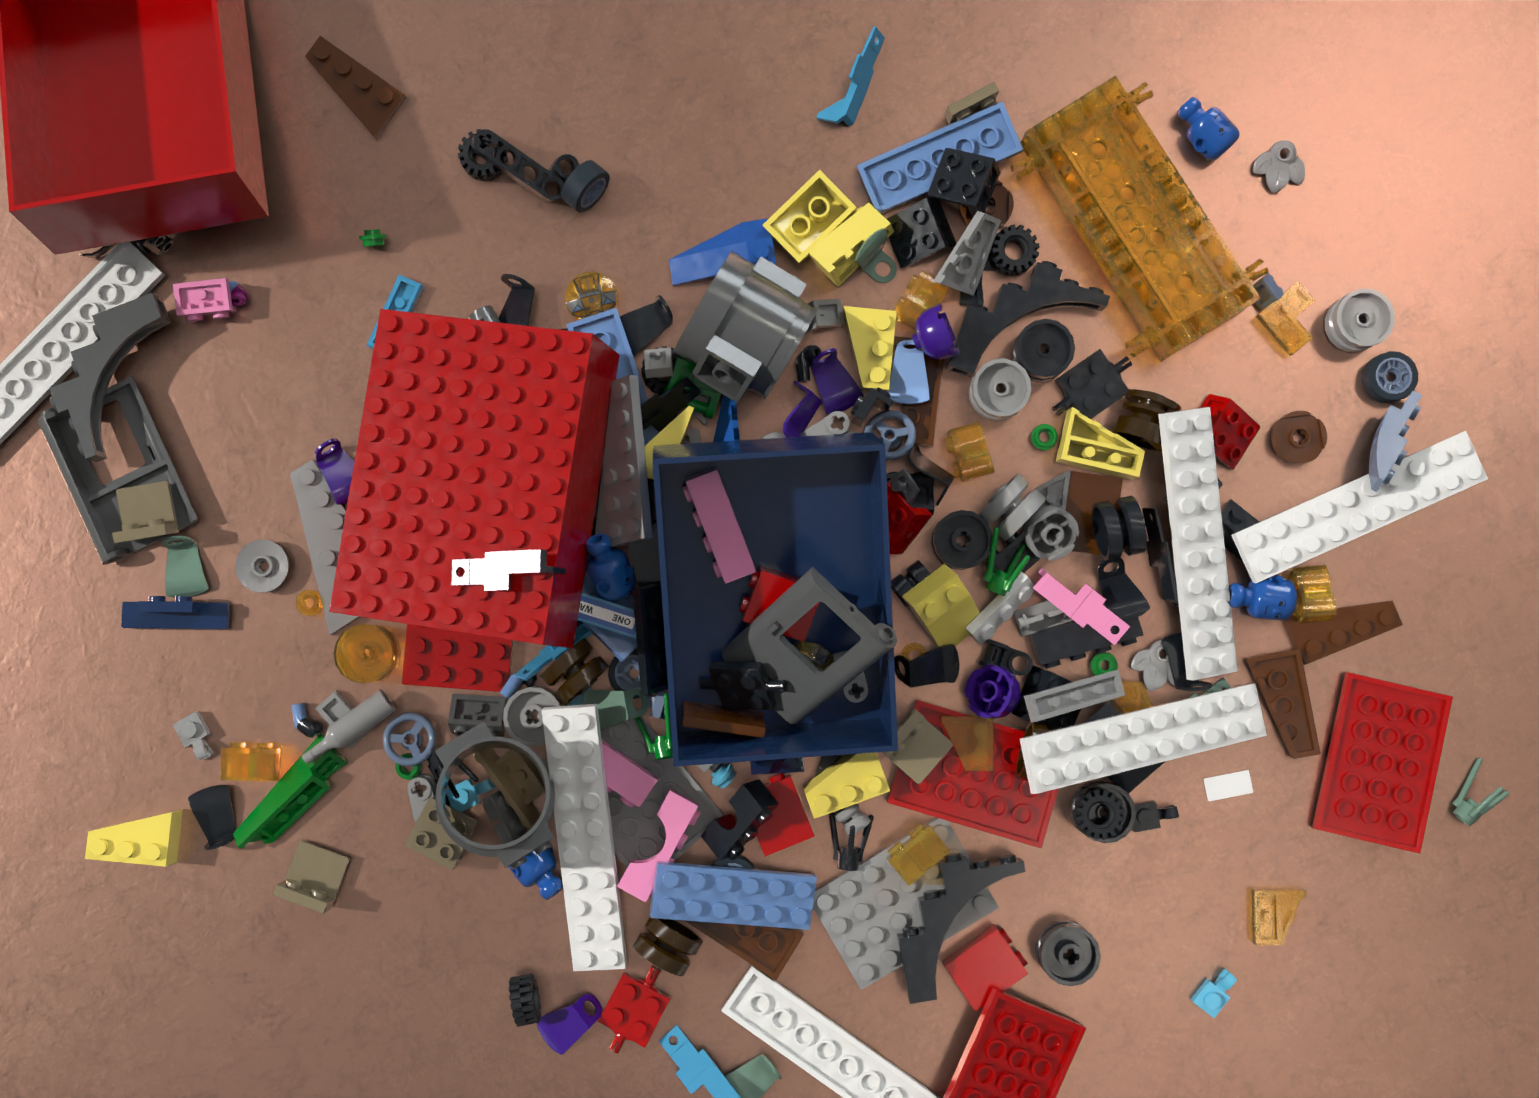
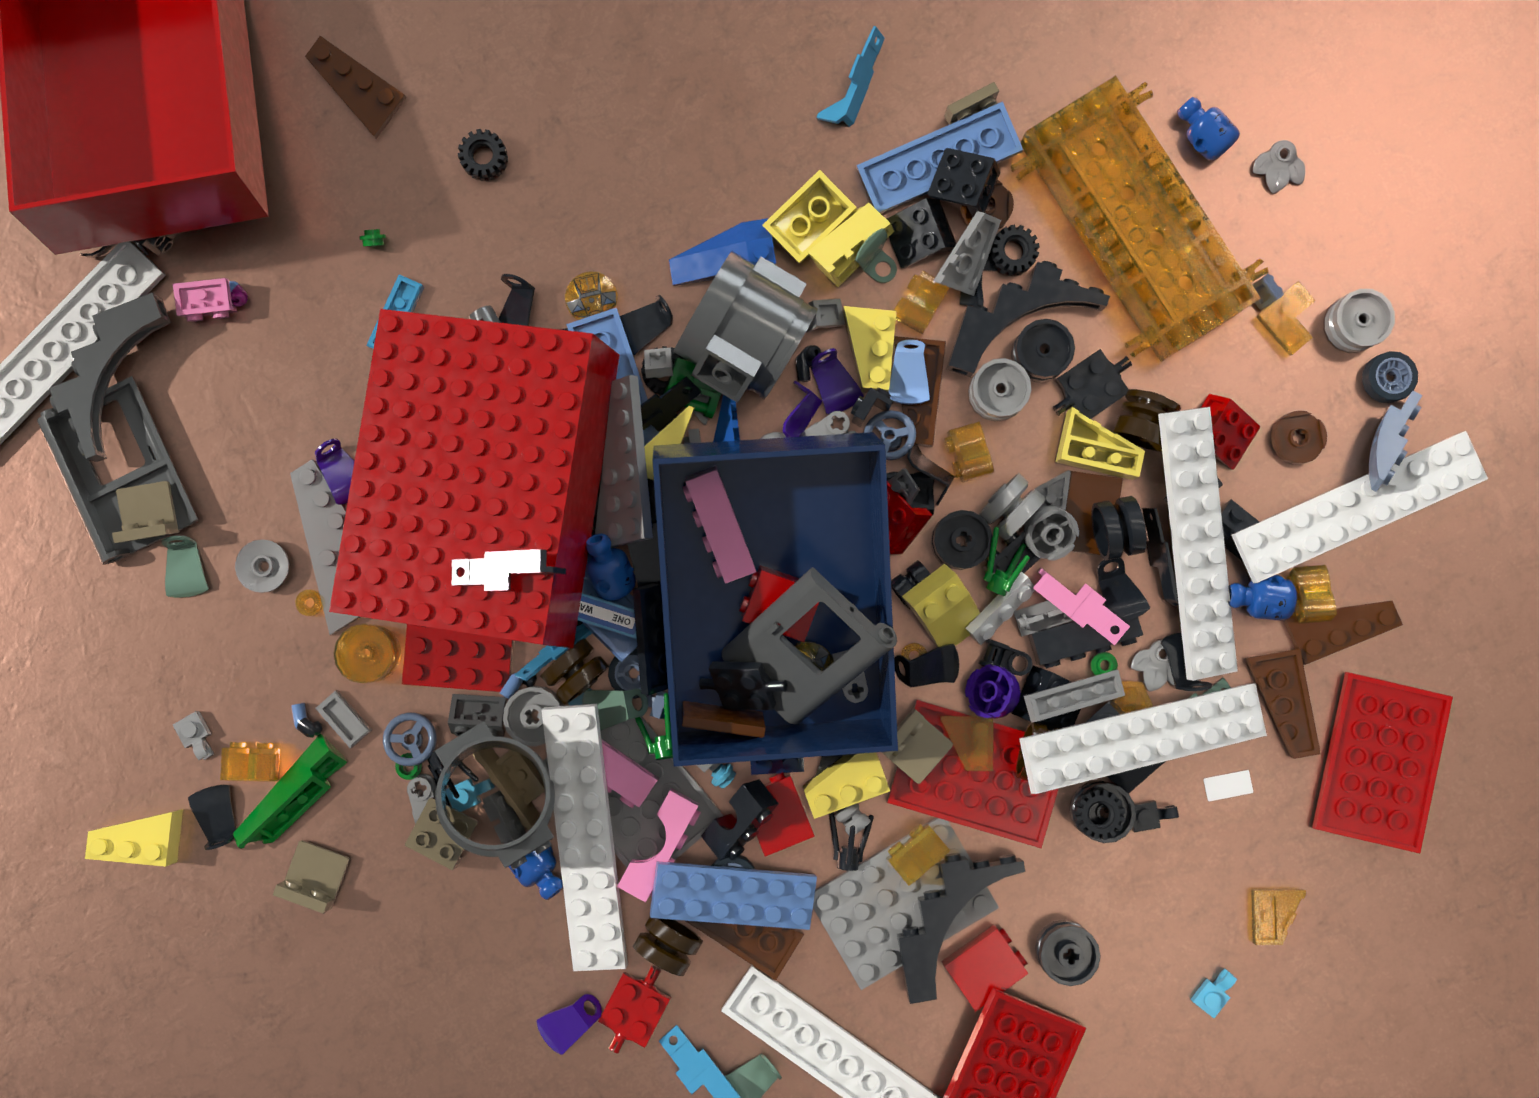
dark blue bracket [121,596,230,629] -> none
light grey piece [302,689,396,764] -> none
black beam [471,129,579,202] -> none
black tyre [509,973,541,1027] -> none
black wheel [561,160,610,213] -> none
dark purple cylinder [912,304,960,360] -> none
green plate [1031,424,1058,450] -> none
sand green plant [1452,758,1509,826] -> none

